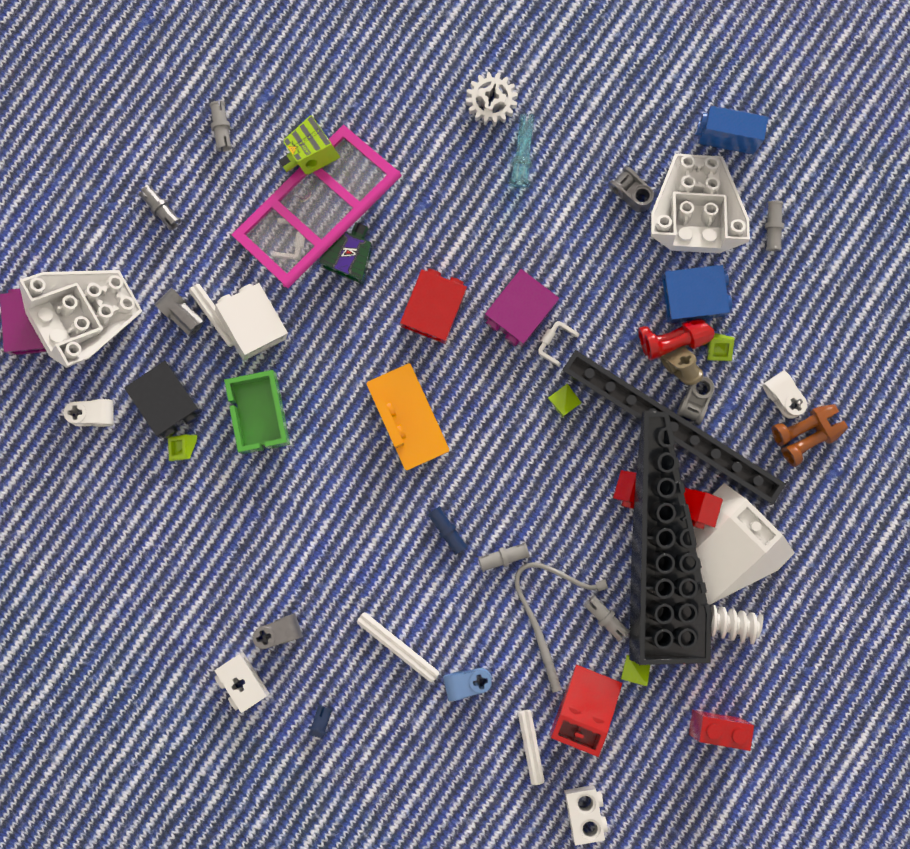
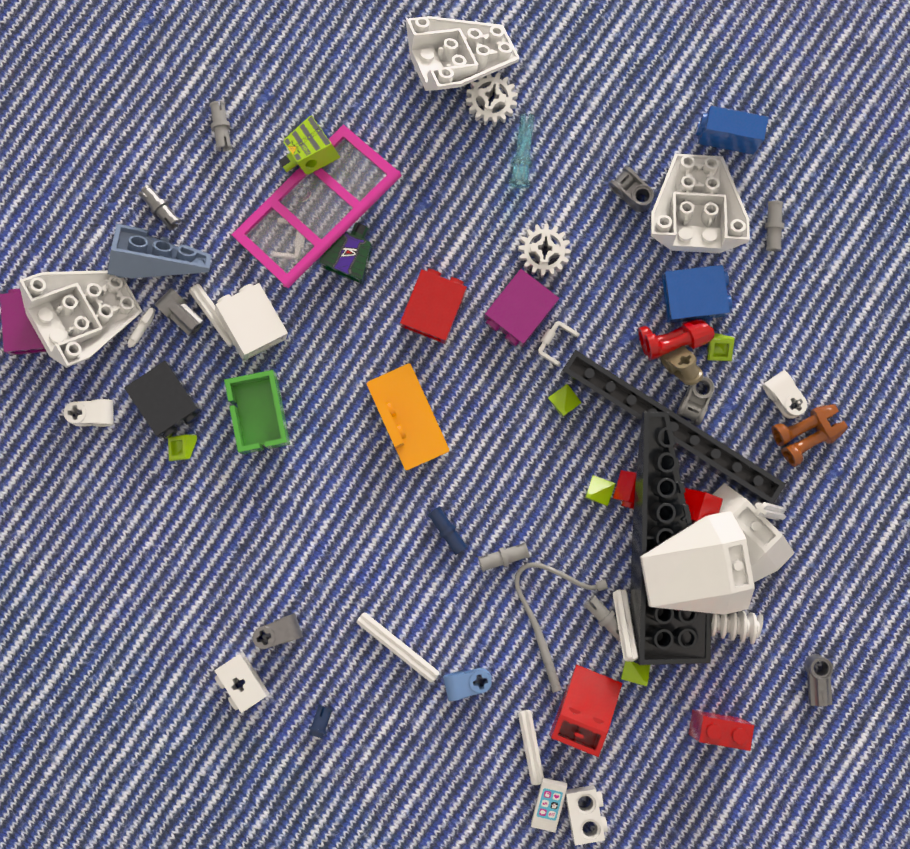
none -> sand blue wedge [107,224,211,279]
none -> white piece [127,308,156,348]
none -> white wedge [406,16,519,91]
none -> white gear [518,224,571,277]
none -> tile [531,777,567,832]
none -> lime slope [584,475,616,506]
none -> white axle [613,589,638,662]
none -> white wedge [640,511,755,615]
none -> white axle [755,502,786,520]
none -> flat silver piece [804,654,833,707]

